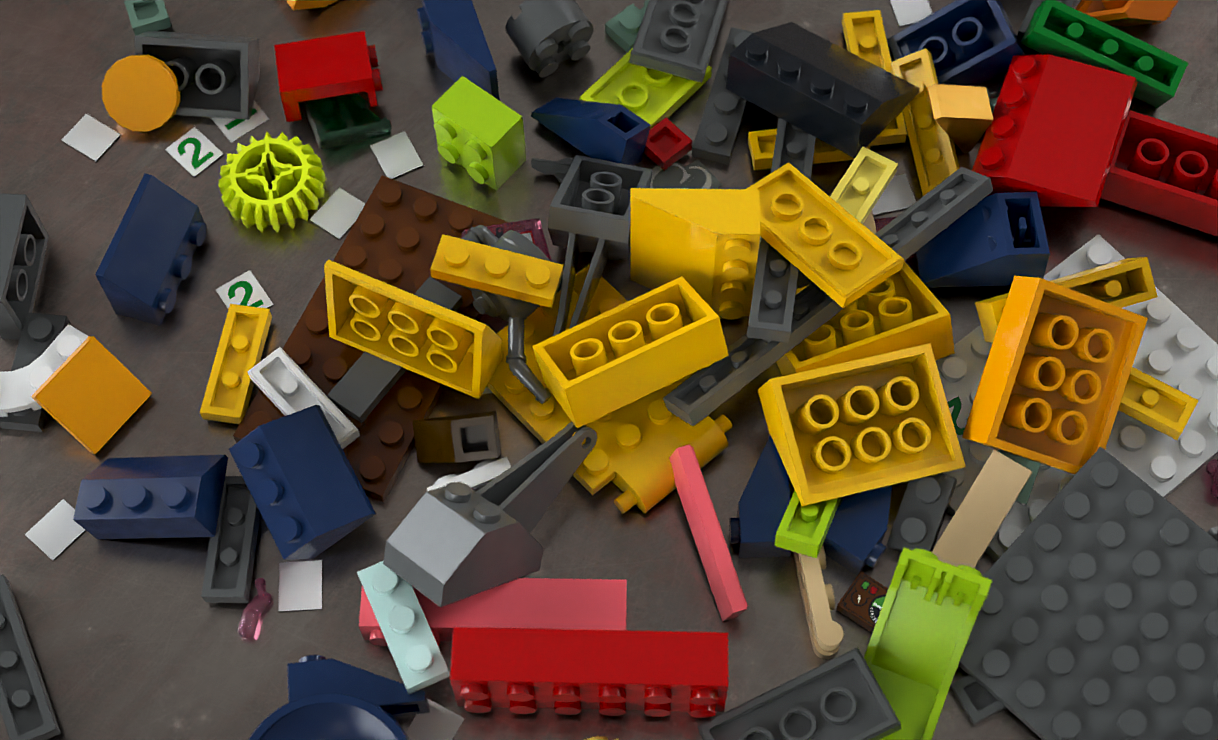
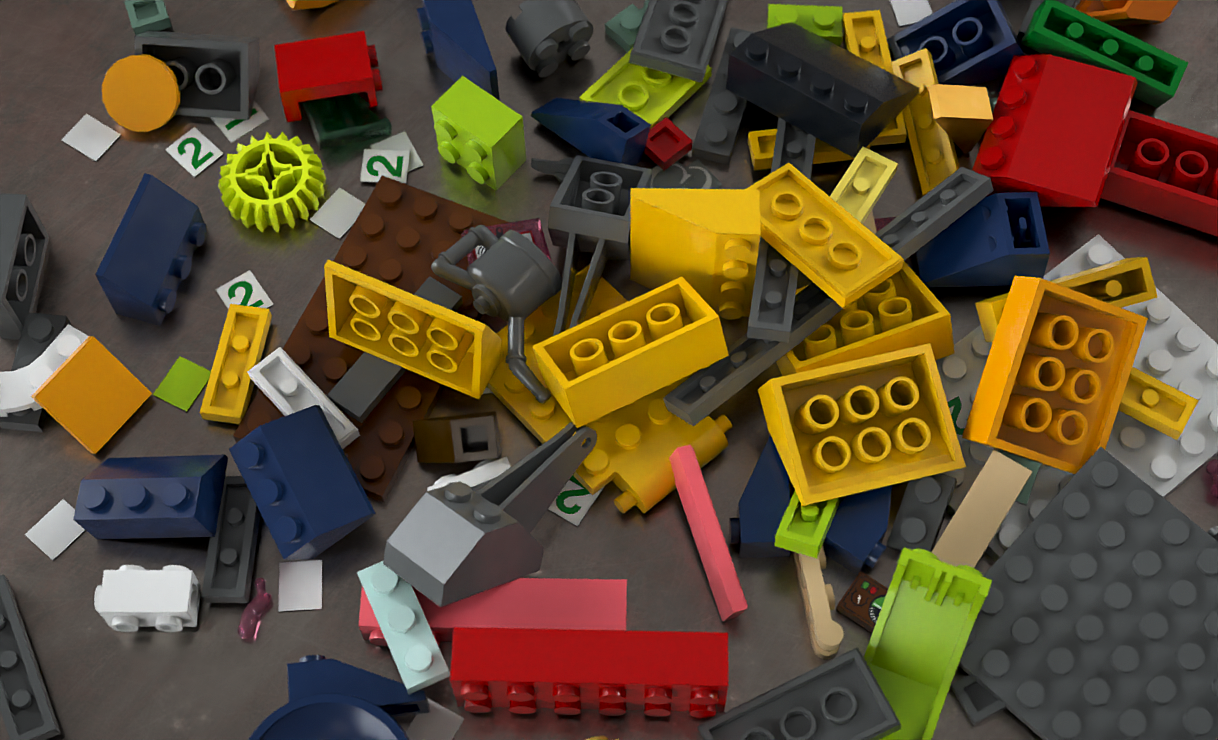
yellow plate [430,234,563,308] -> none
white sticker [872,174,916,216] -> none
none -> white brick [94,565,201,632]
none -> lime sticker [153,356,211,412]
none -> white sticker [360,149,410,183]
none -> white sticker [548,475,604,526]
none -> lime plate [767,4,843,46]

